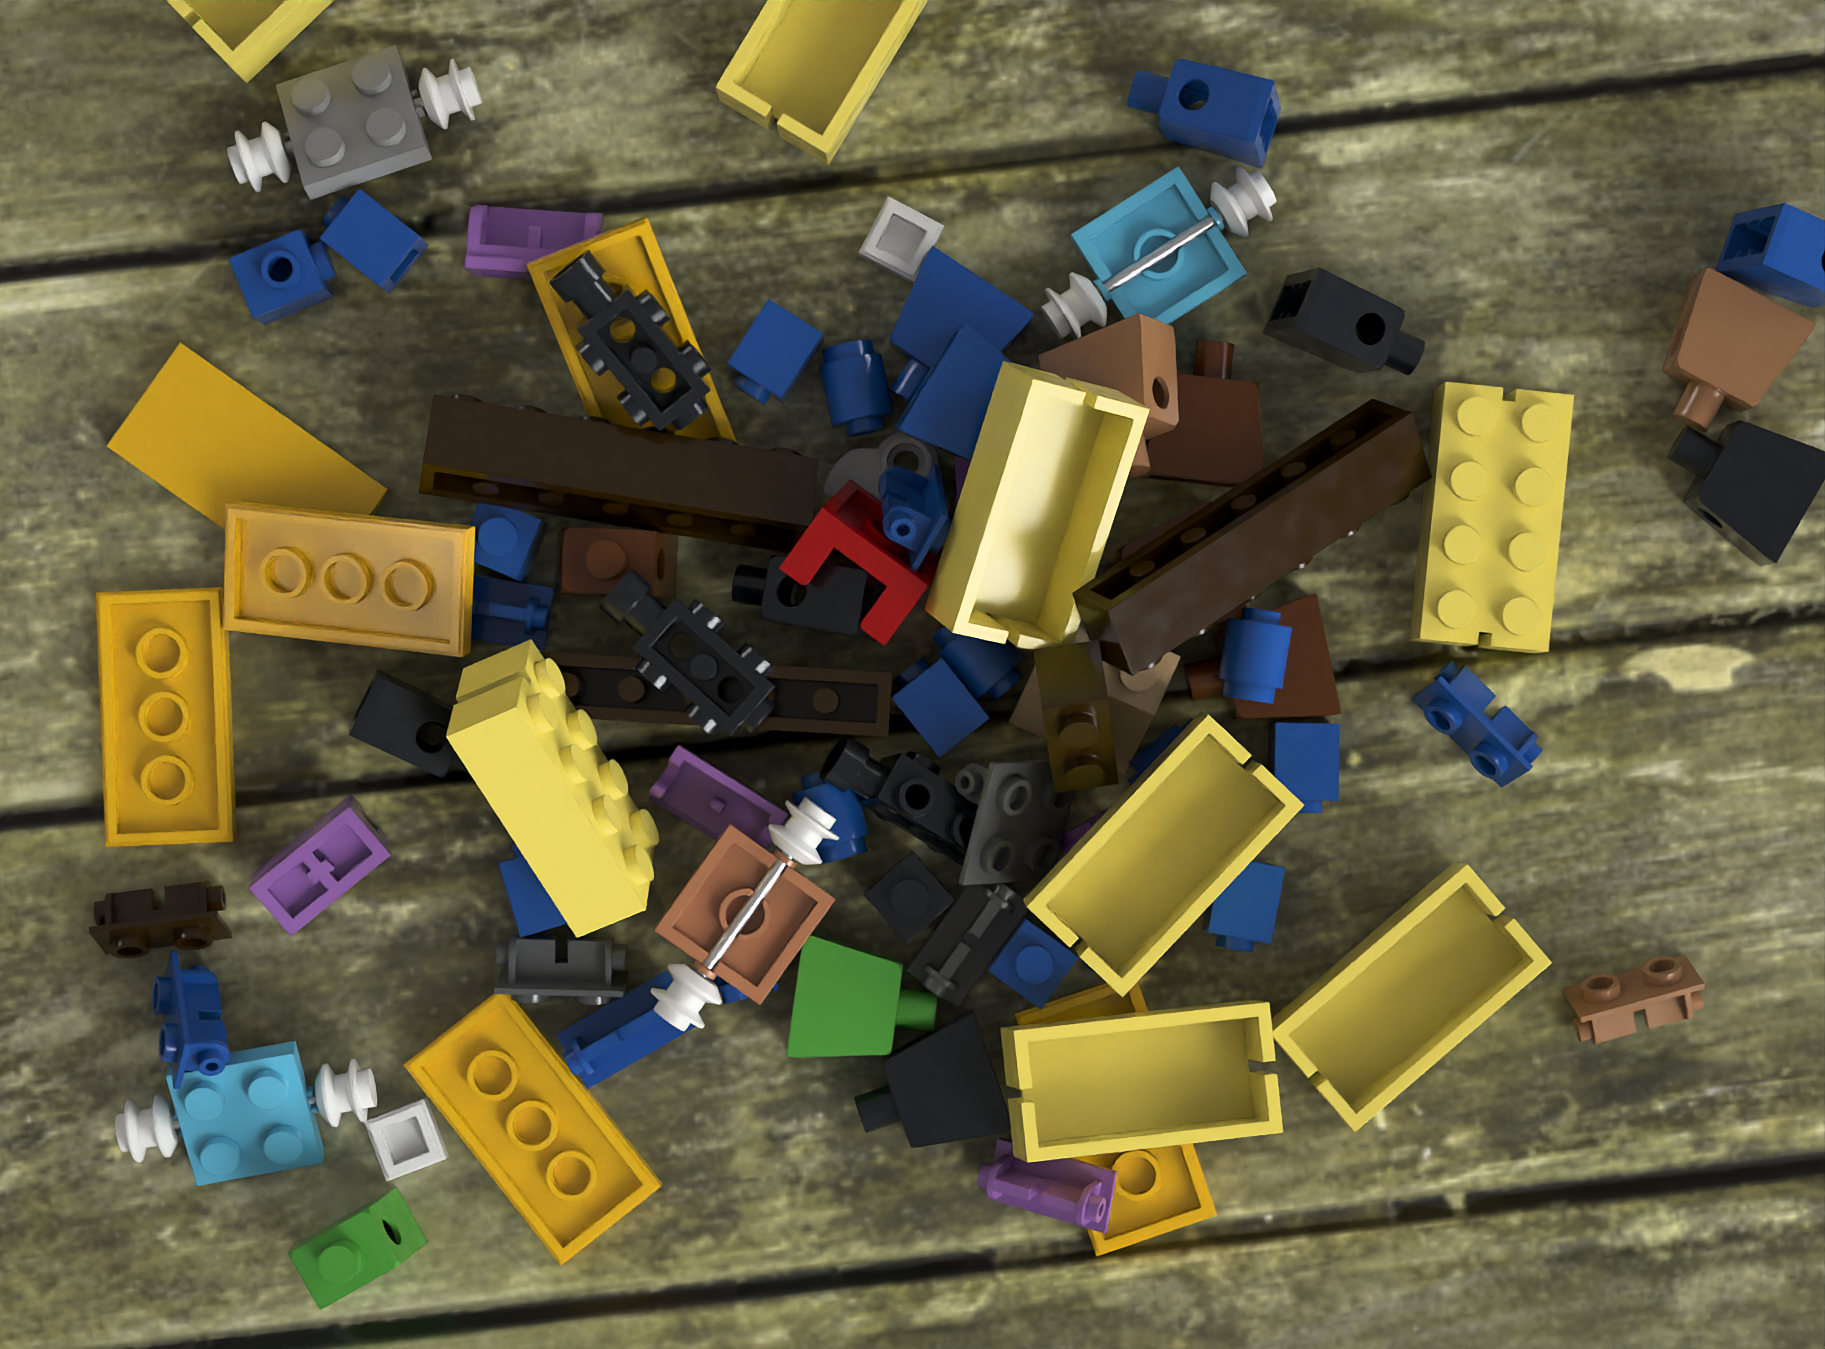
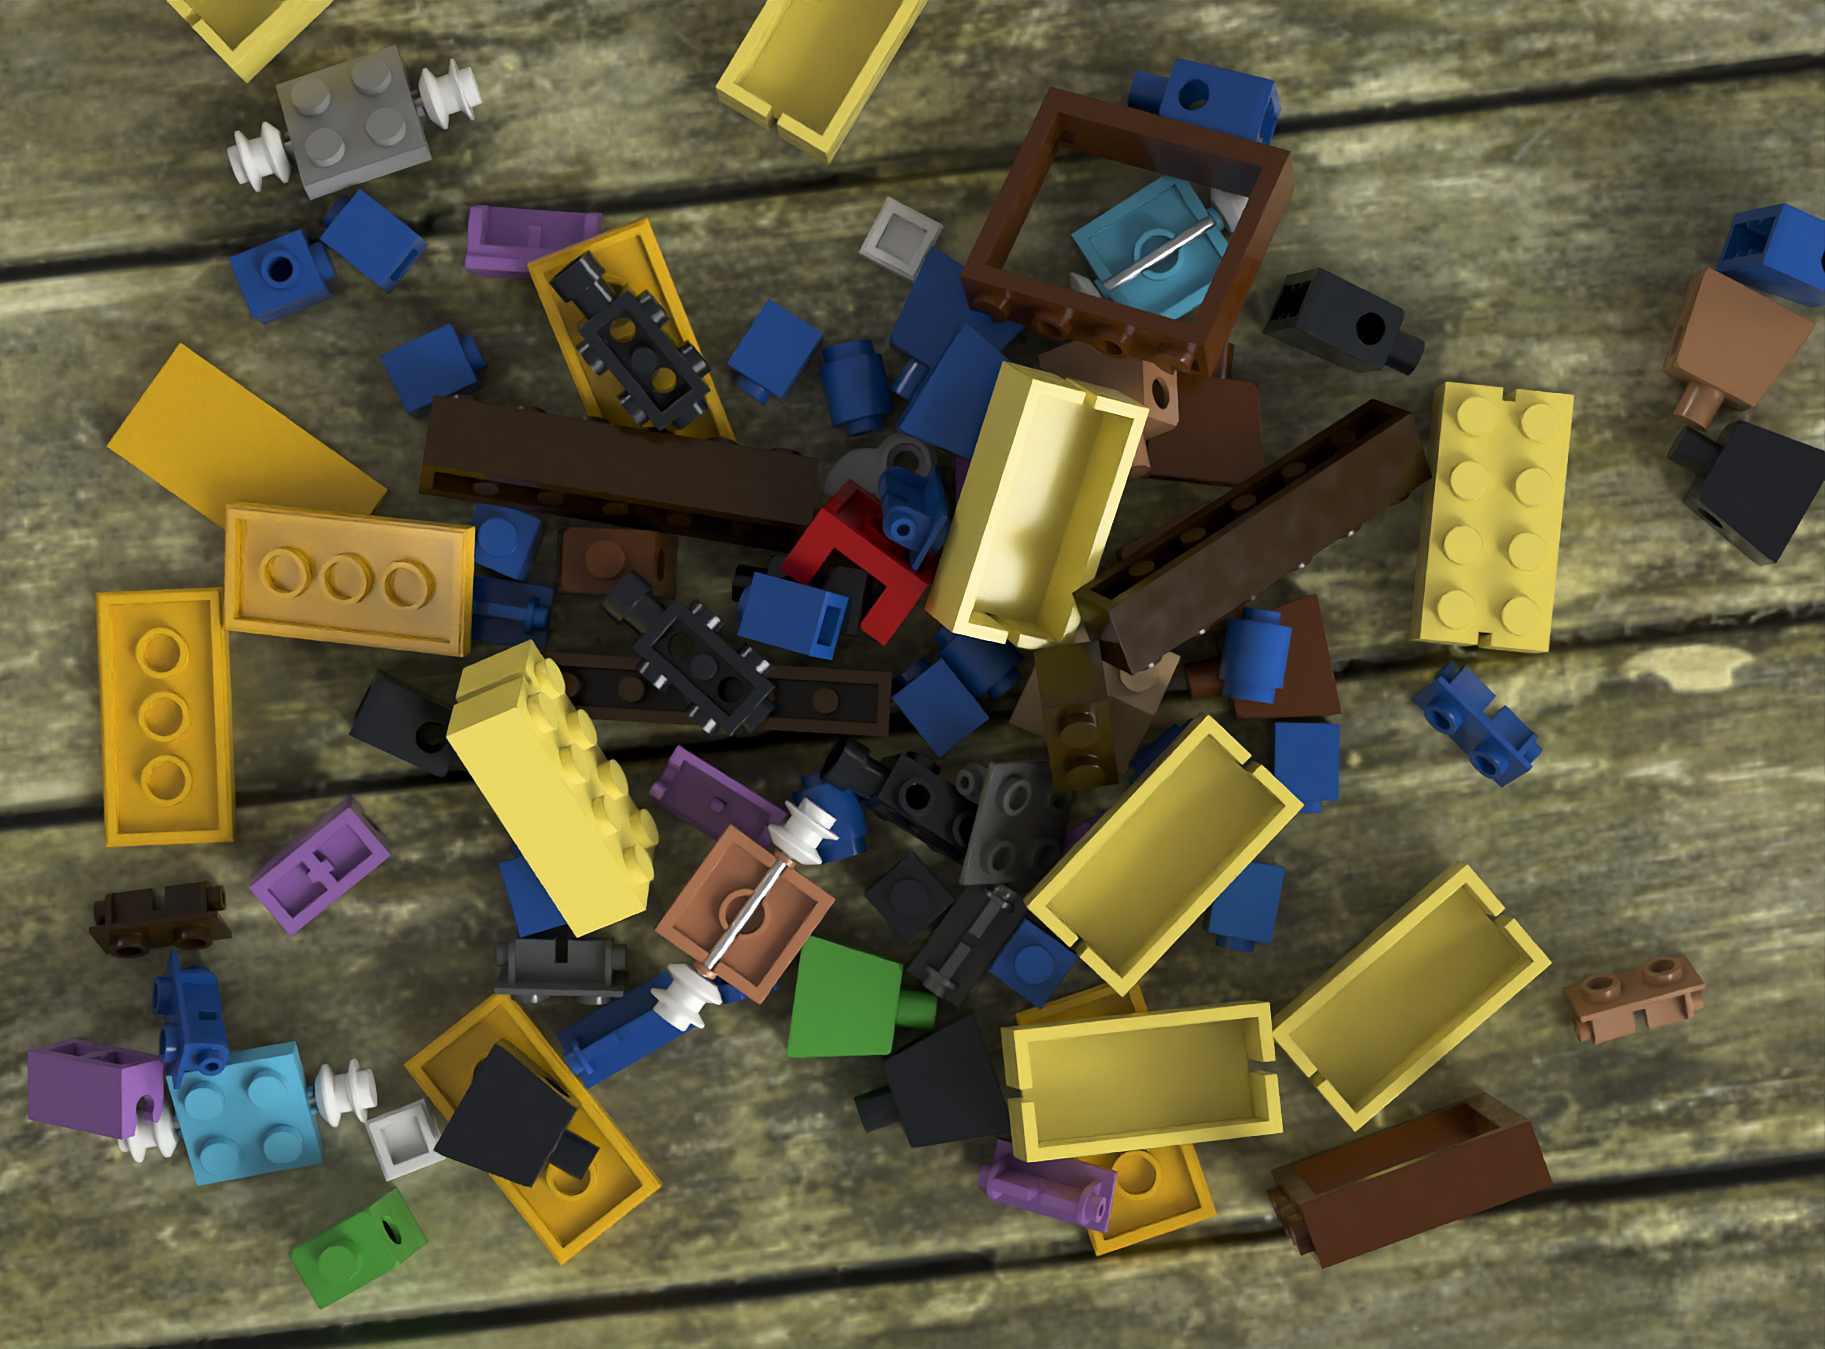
none -> medium lavender hinge [28,1039,168,1140]
none -> blue brick [380,323,488,420]
none -> black torso [433,1037,600,1188]
none -> blue brick [738,572,849,660]
none -> reddish brown window [960,87,1295,380]
none -> reddish brown window [1266,1092,1554,1269]

